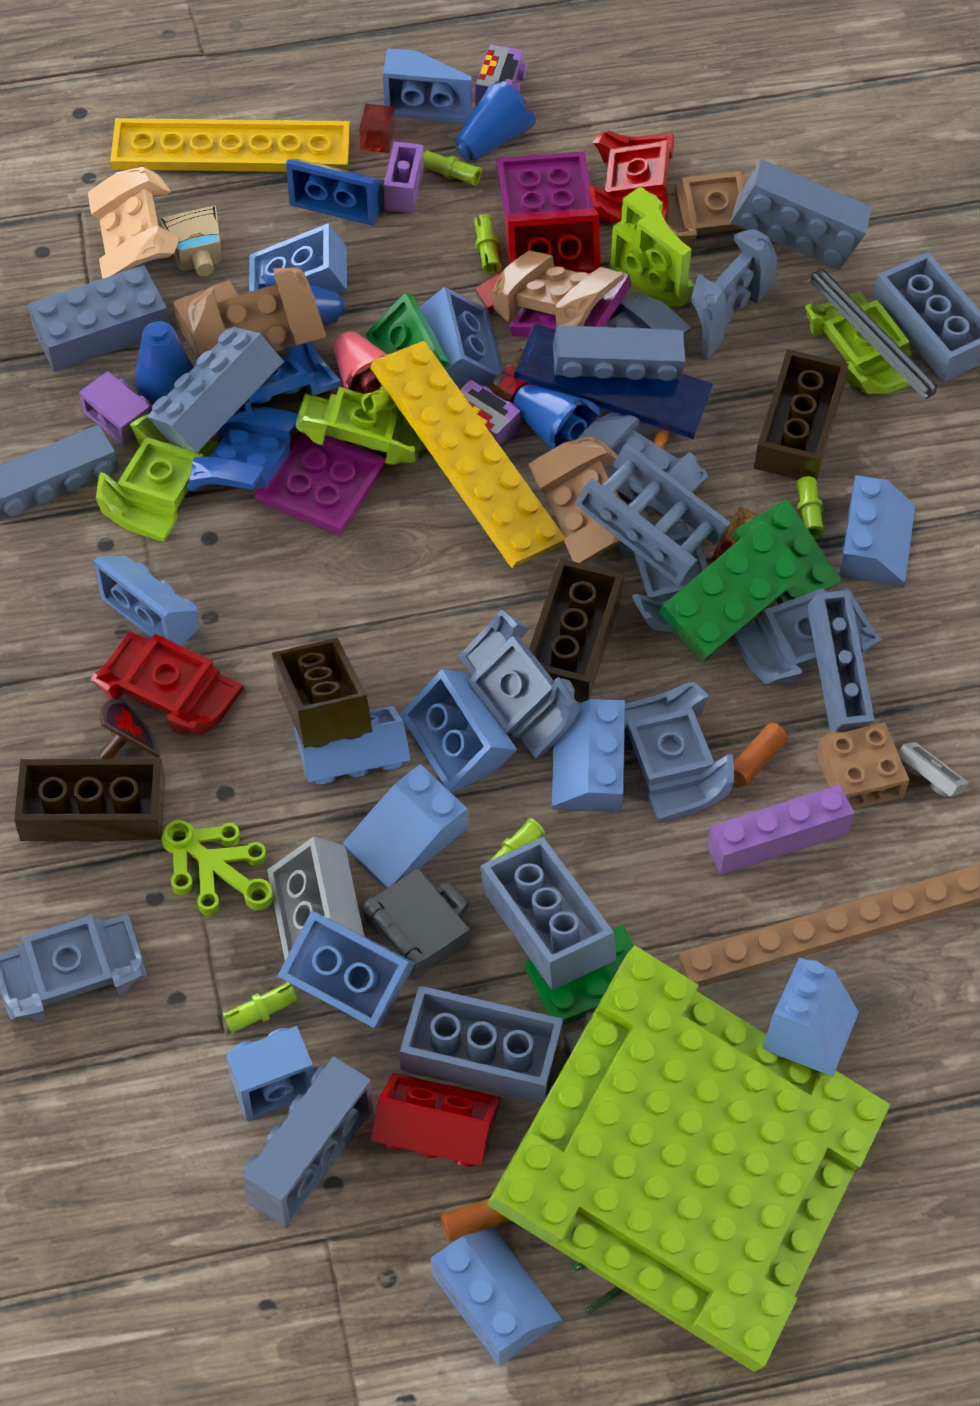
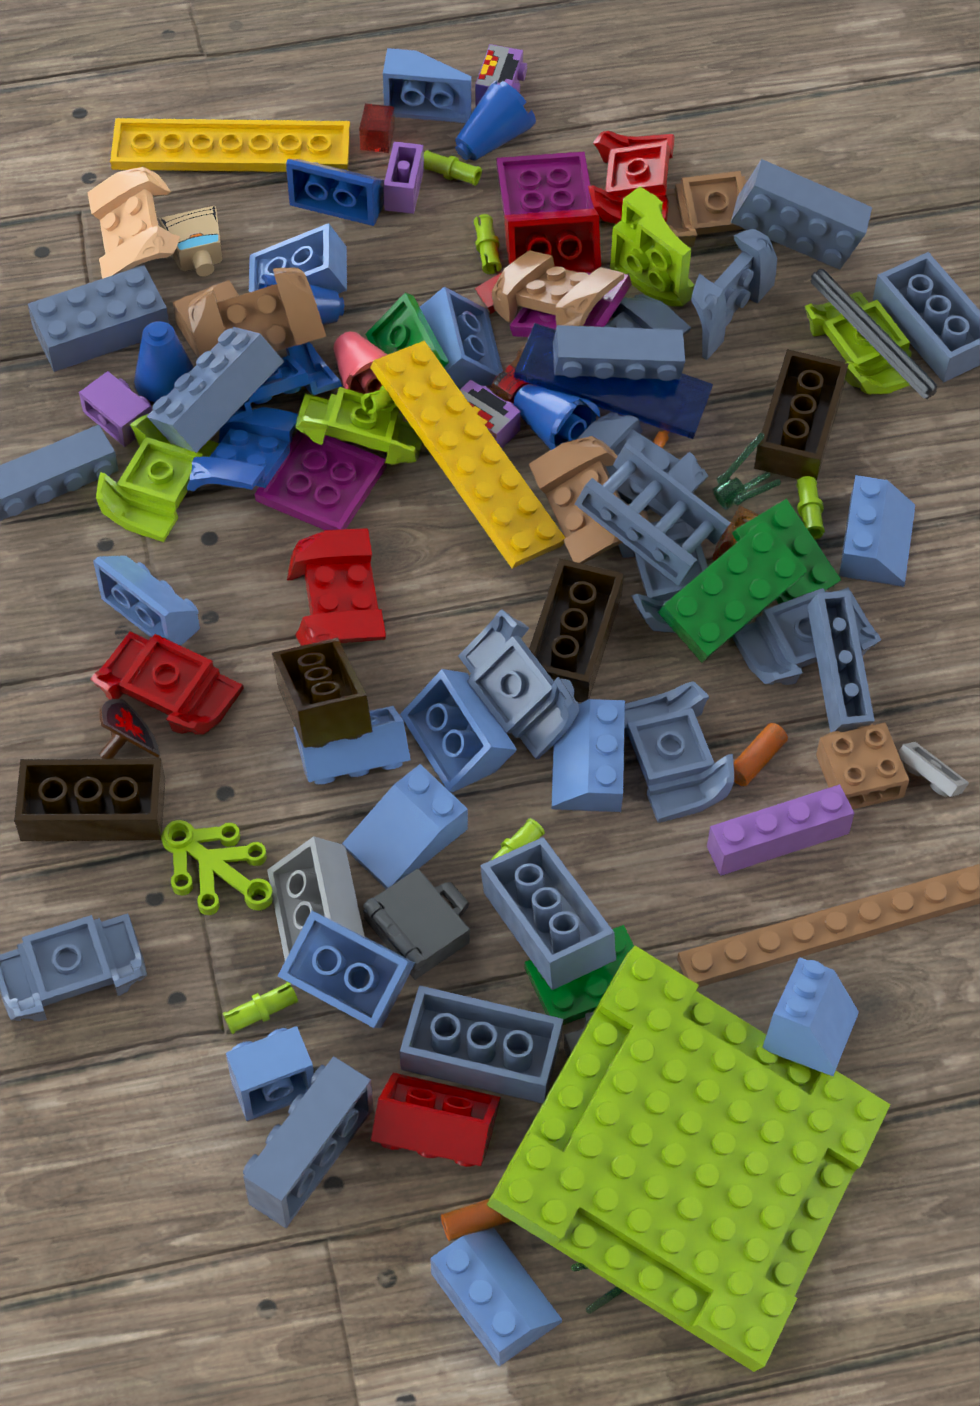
none -> red piece [287,528,386,646]
none -> clear green plant [712,433,781,510]

